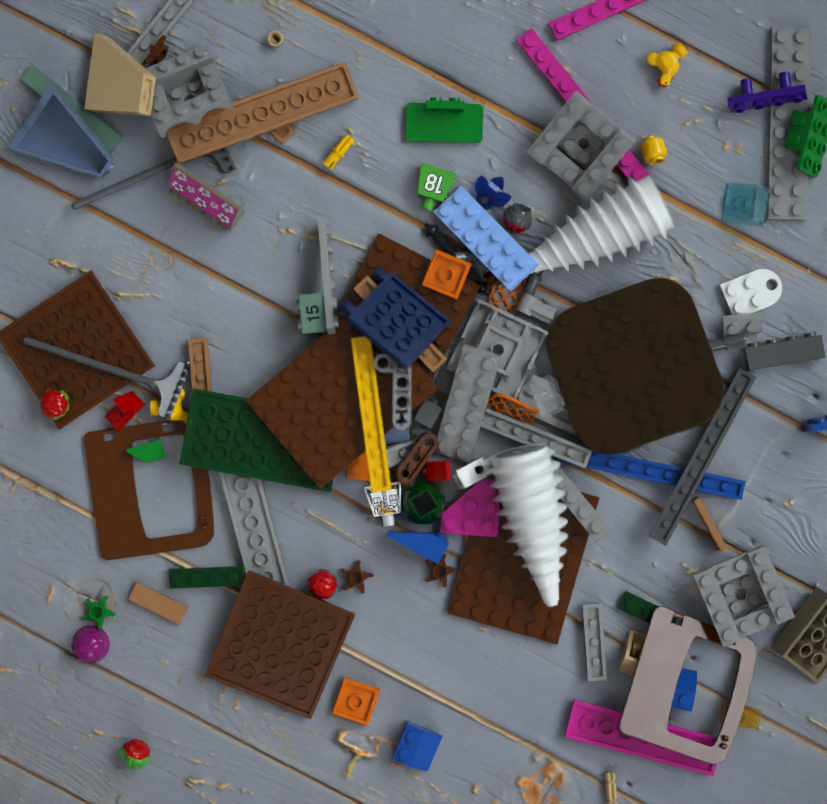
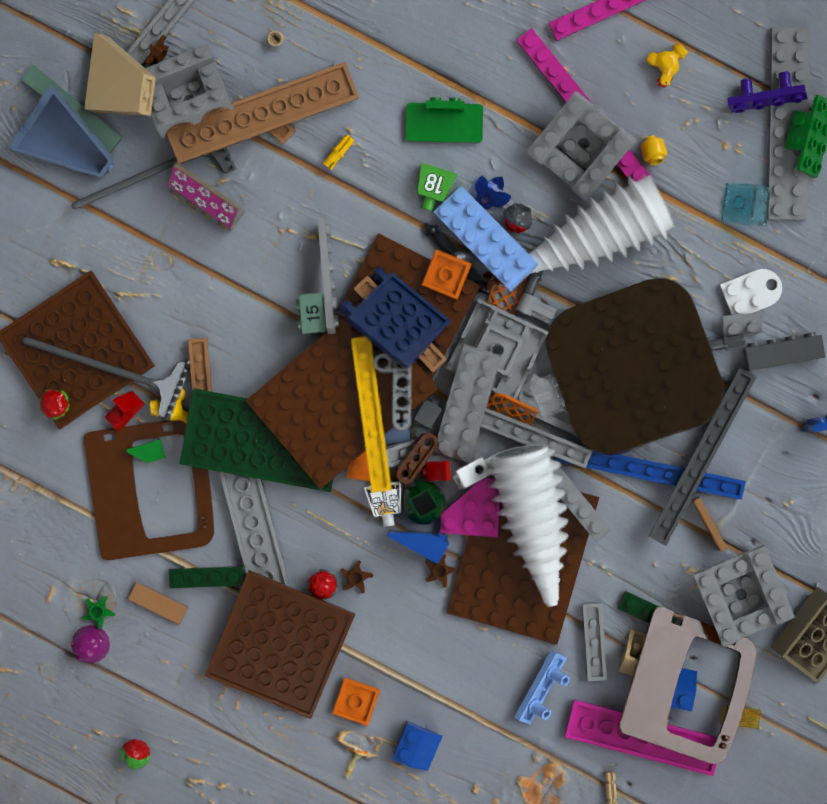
none -> light blue plate [514,650,570,725]

